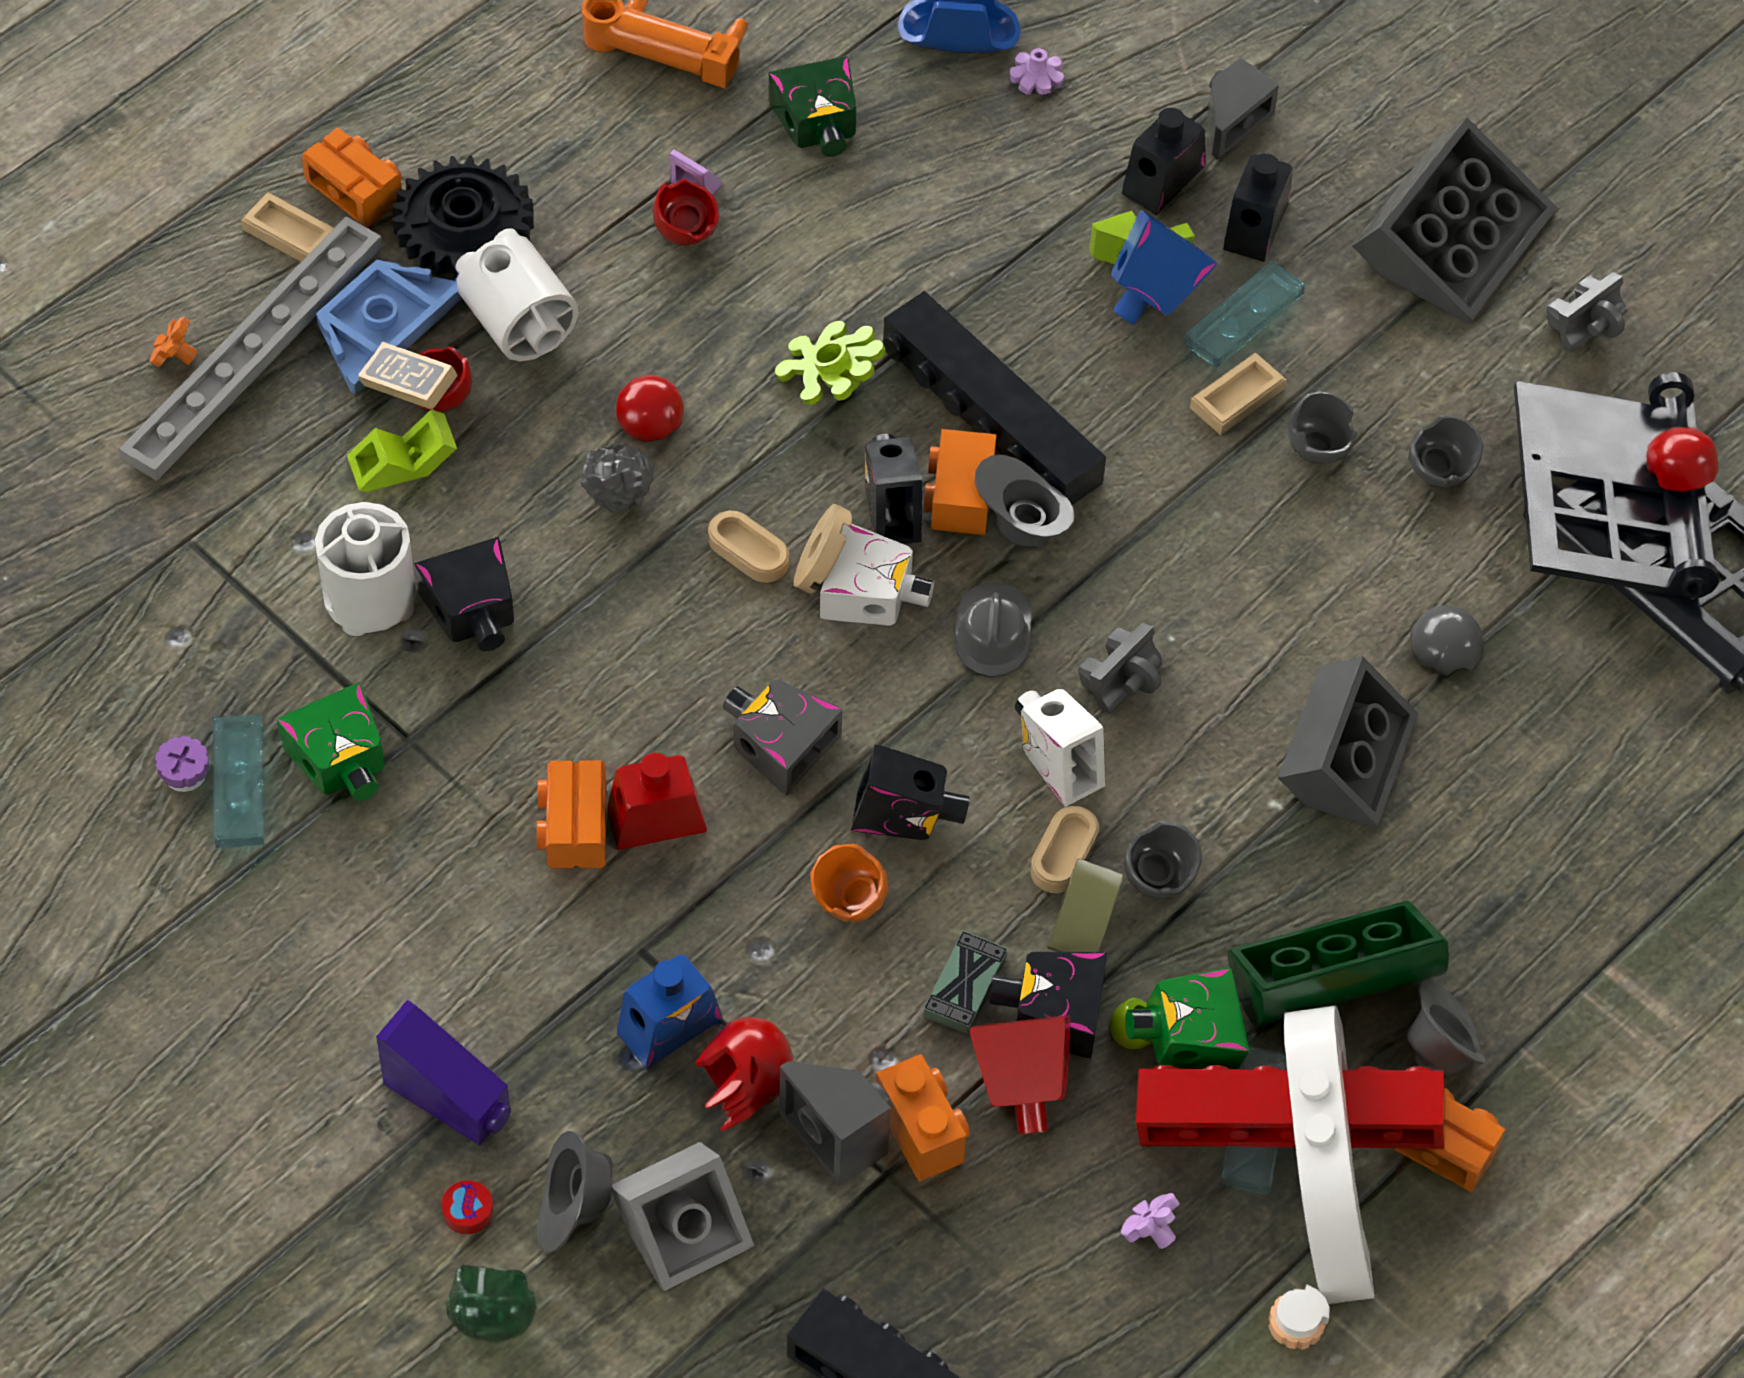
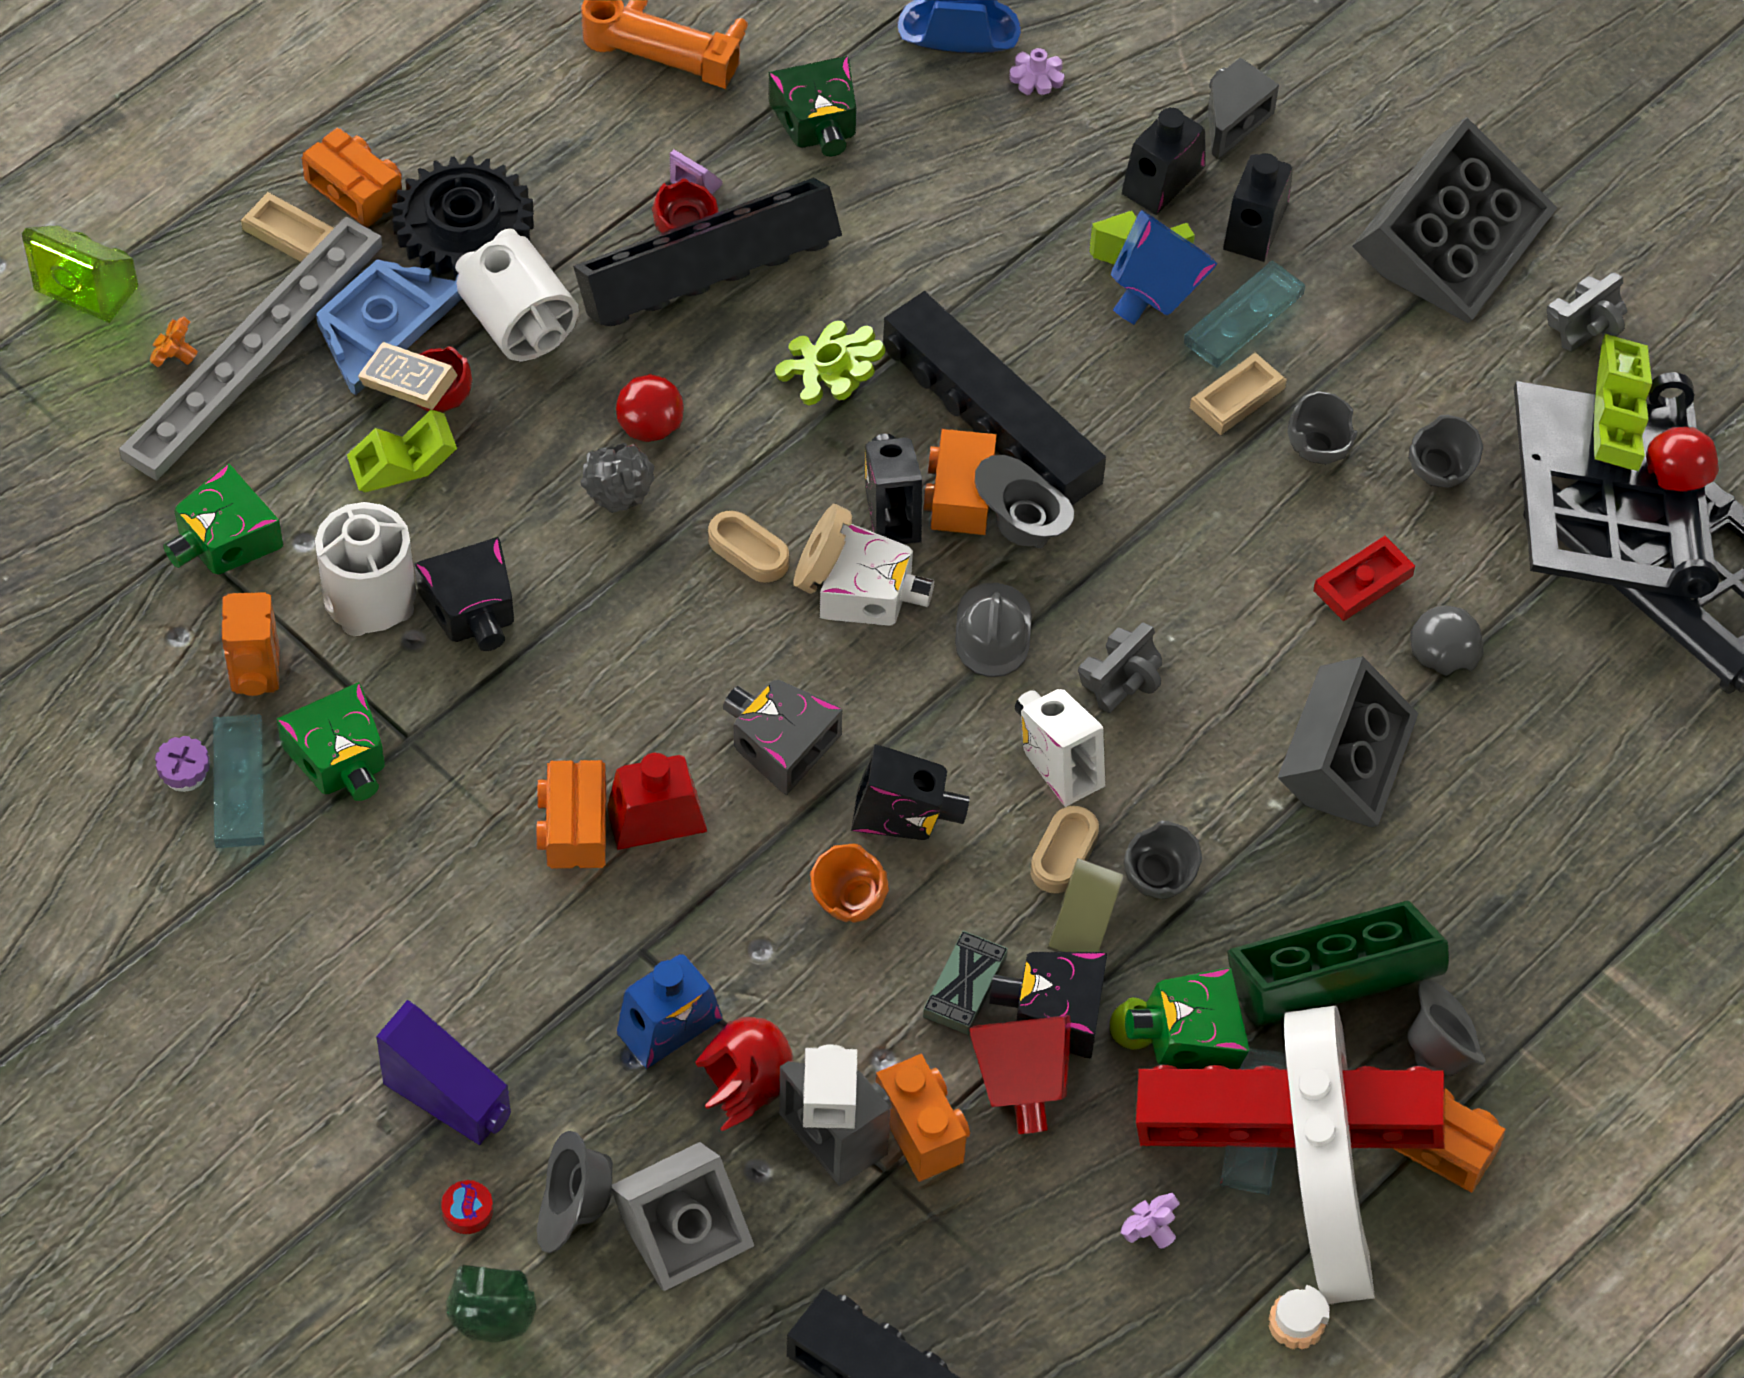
none -> clear neon green slope [21,225,138,323]
none -> green torso [163,464,283,575]
none -> orange brick [222,592,280,696]
none -> black brick [573,177,842,326]
none -> white brick [803,1044,857,1129]
none -> red plate [1313,536,1415,622]
none -> lime slope [1594,334,1652,472]

